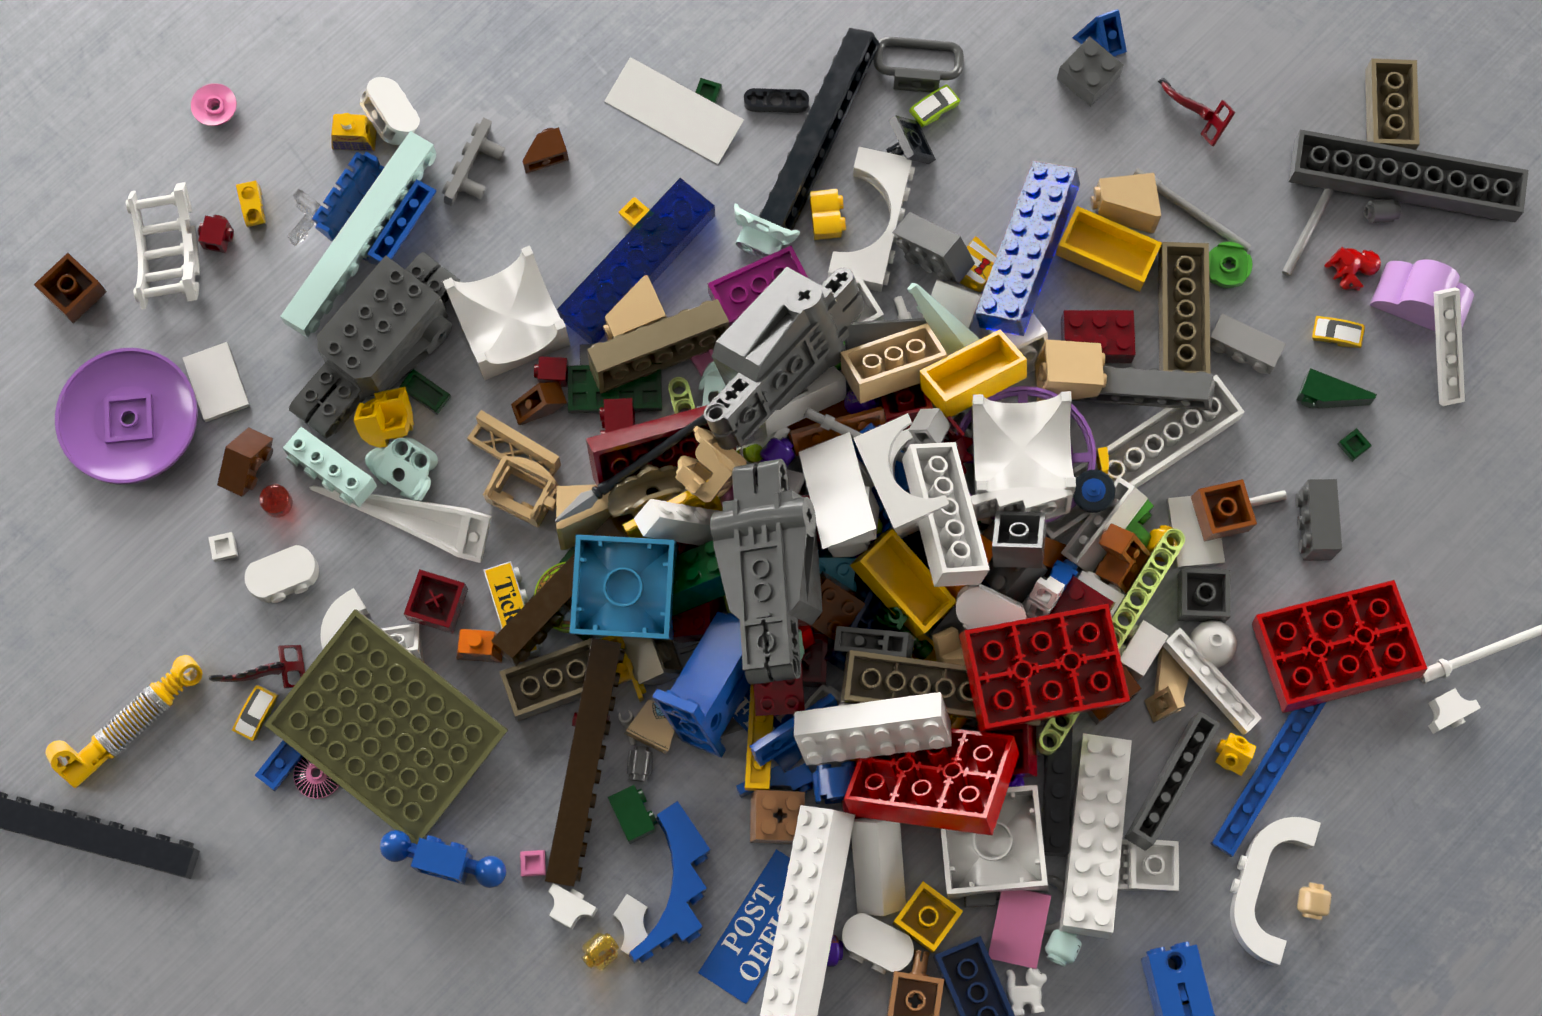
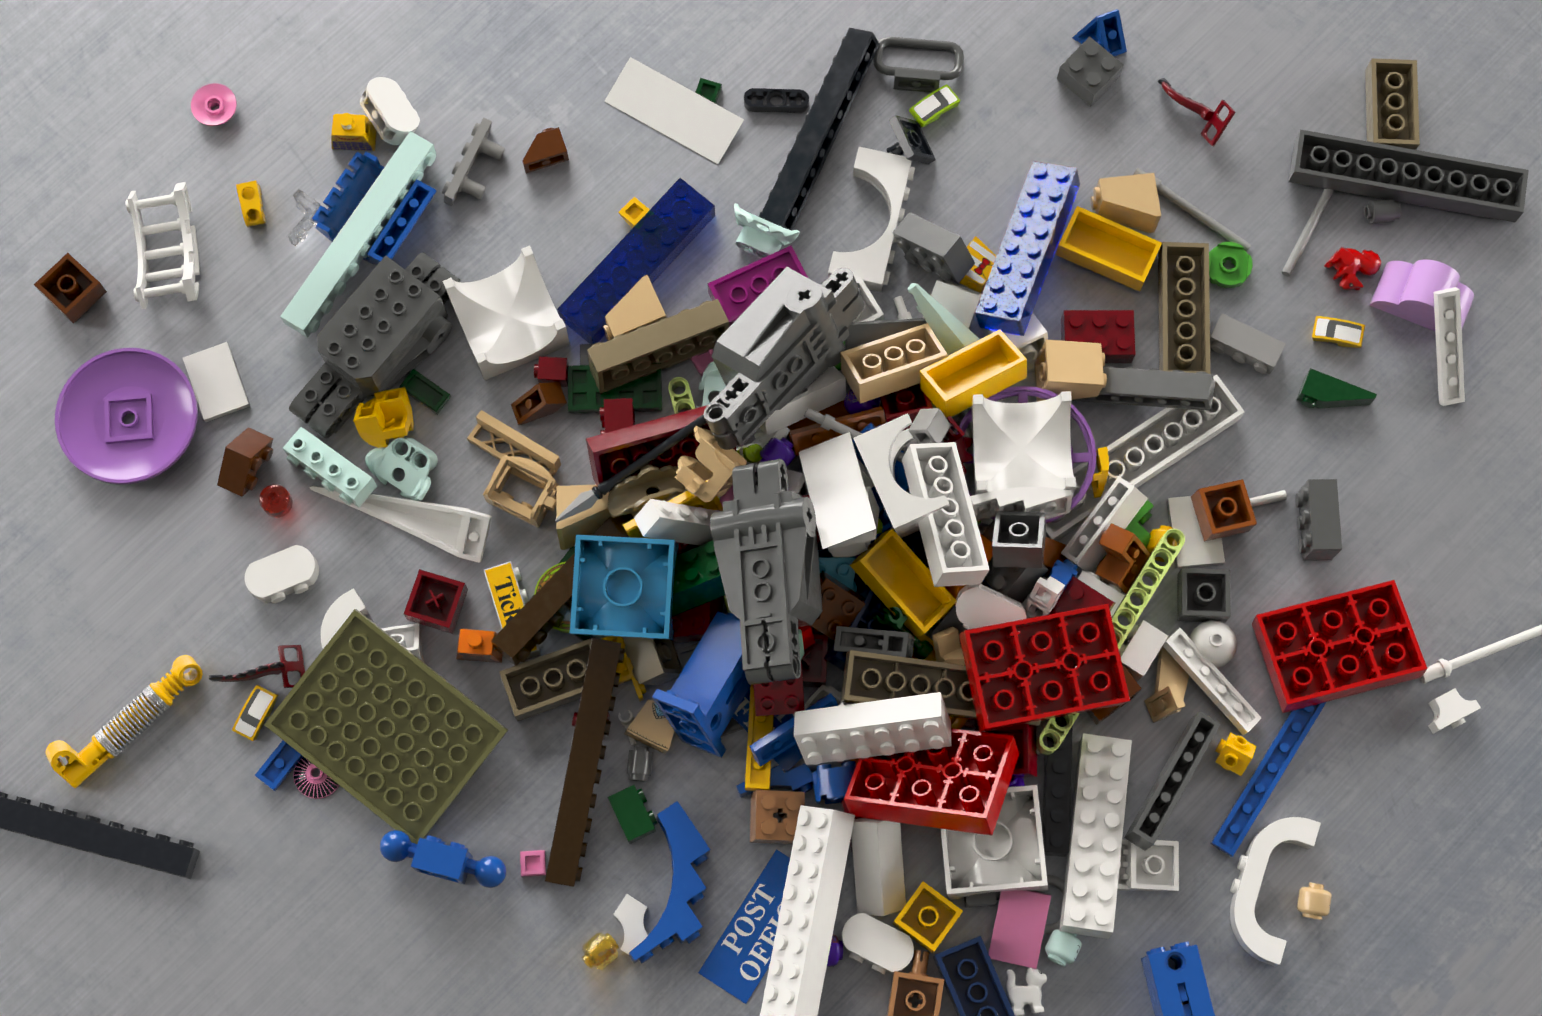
dark red brick [198,215,234,253] -> none
white plate [208,532,238,562] -> none
white brick [548,883,598,930] -> none
yellow brick [810,189,846,240] -> none
black wheel [1073,470,1116,513] -> none
dark green tile [1337,428,1372,462] -> none

